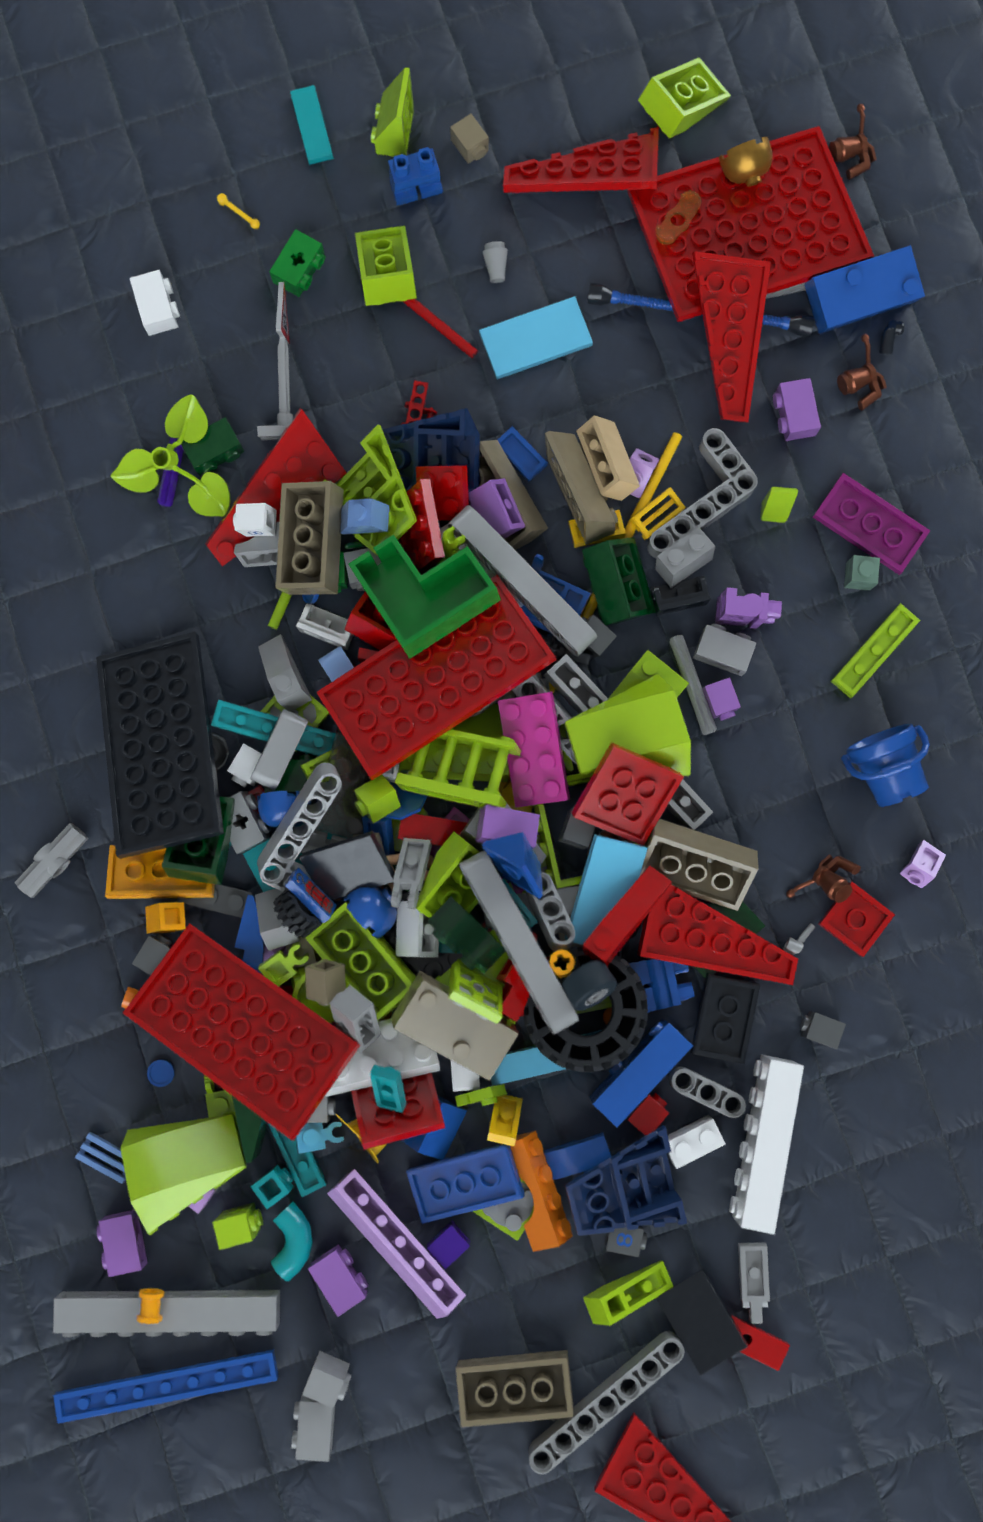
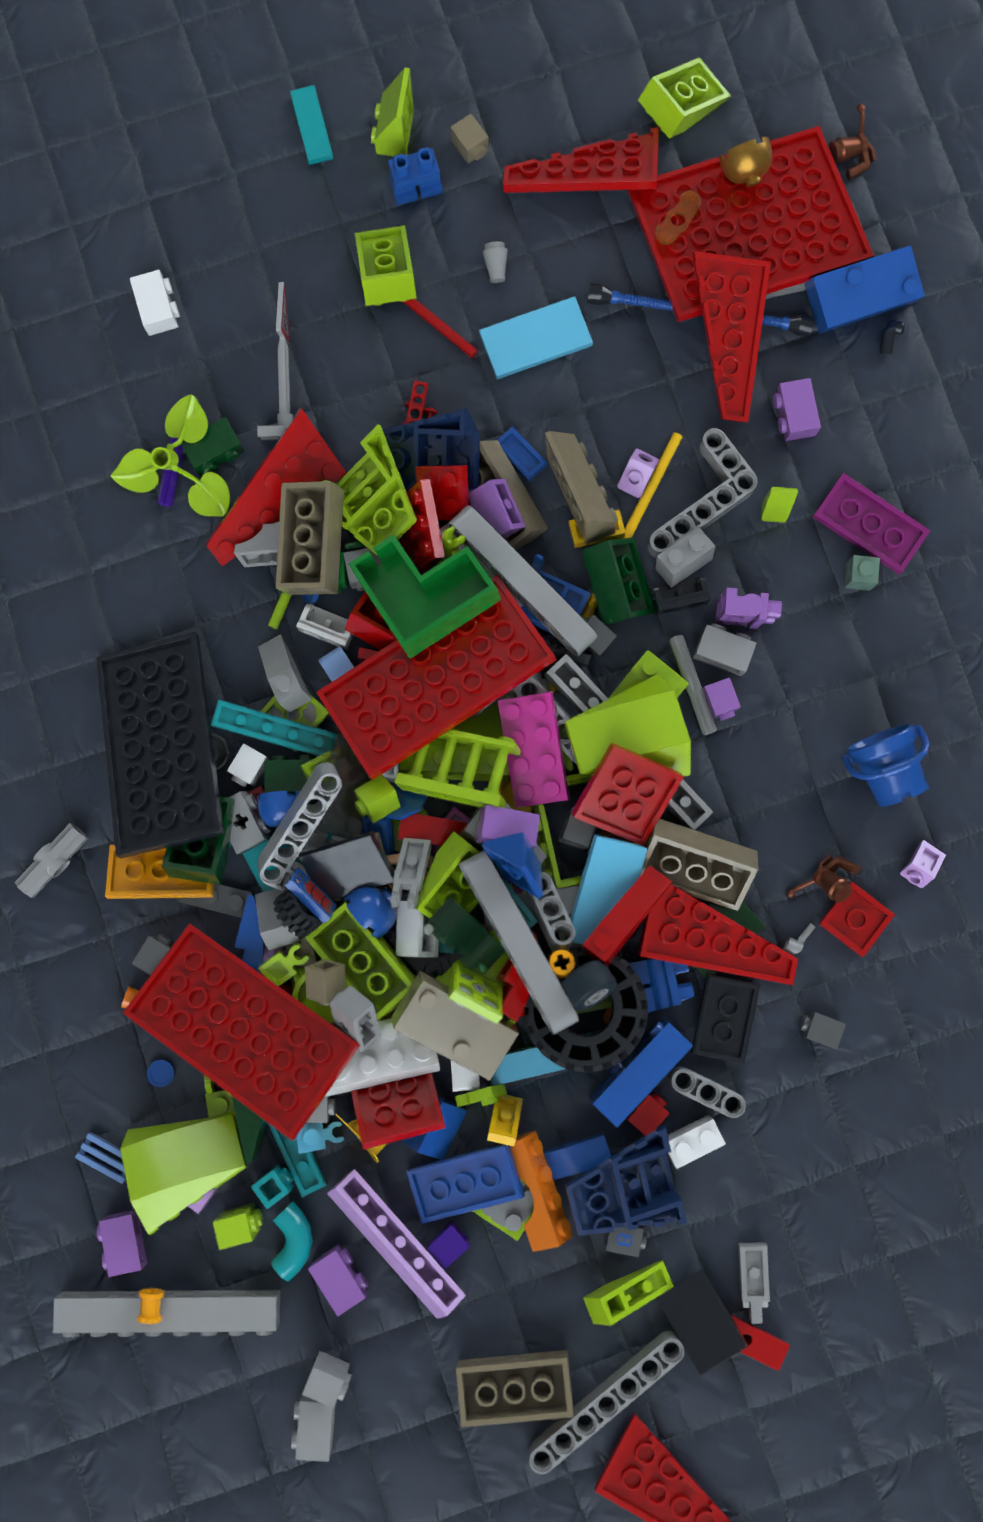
blue plate [53,1349,279,1424] -> none
light orange brick [145,902,186,934] -> none
yellow hinge [217,193,260,229] -> none
white brick [233,503,277,537] -> none
light grey beam [250,709,308,791] -> none
green brick [269,229,325,297] -> none
medium blue slope [340,498,389,534] -> none
teal plate [370,1065,407,1113] -> none
tan brick [576,415,640,501] -> none
yellow tile [629,487,686,540] -> none
white brick [729,1054,804,1234] -> none
lime tile [831,603,920,699] -> none
copper piece [837,334,887,411] -> none

